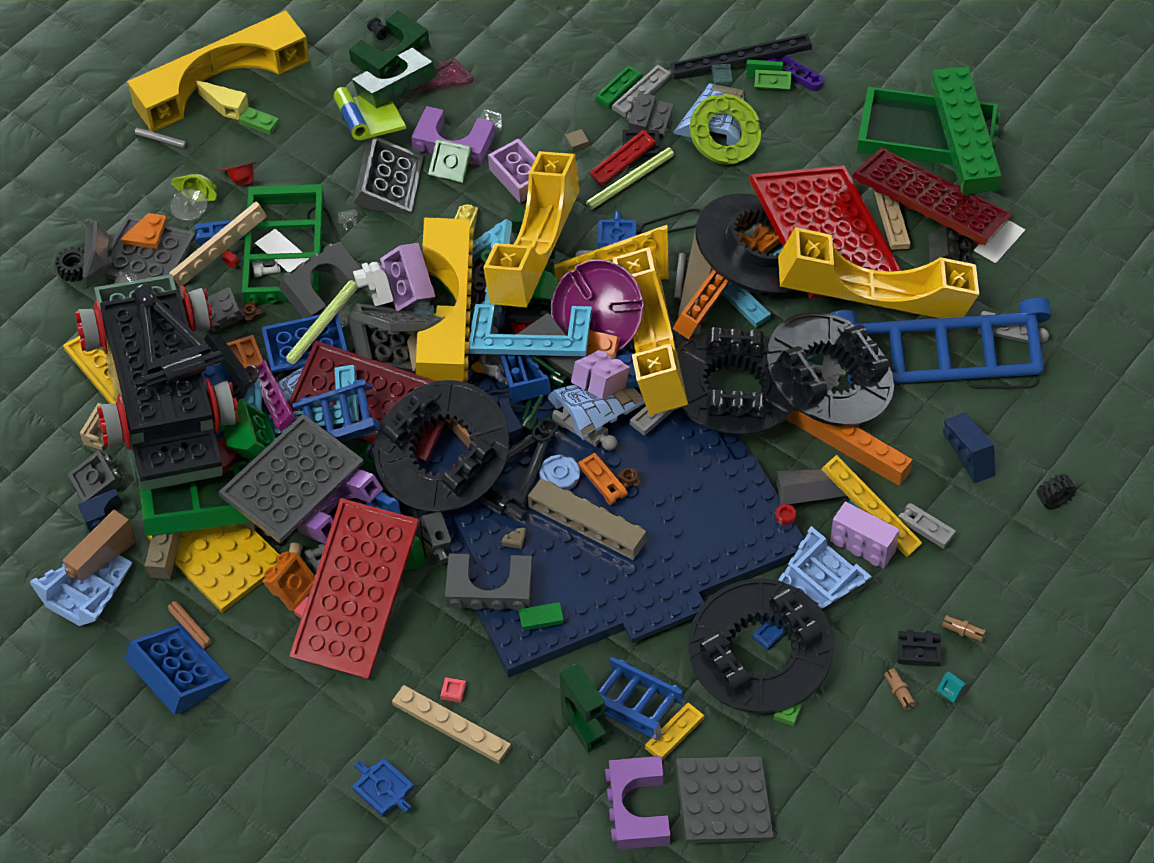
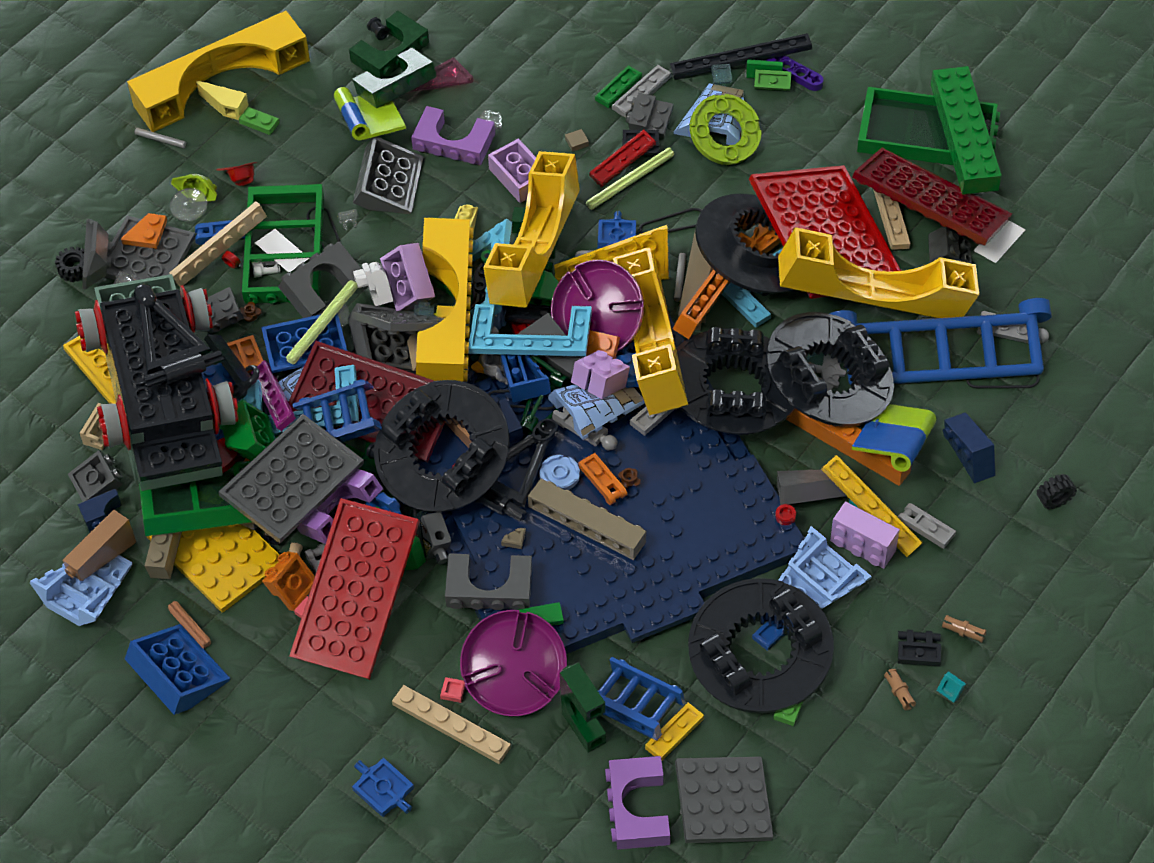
tile [428,139,473,183] -> none
none -> magenta piece [460,610,567,716]
none -> door [852,404,936,472]

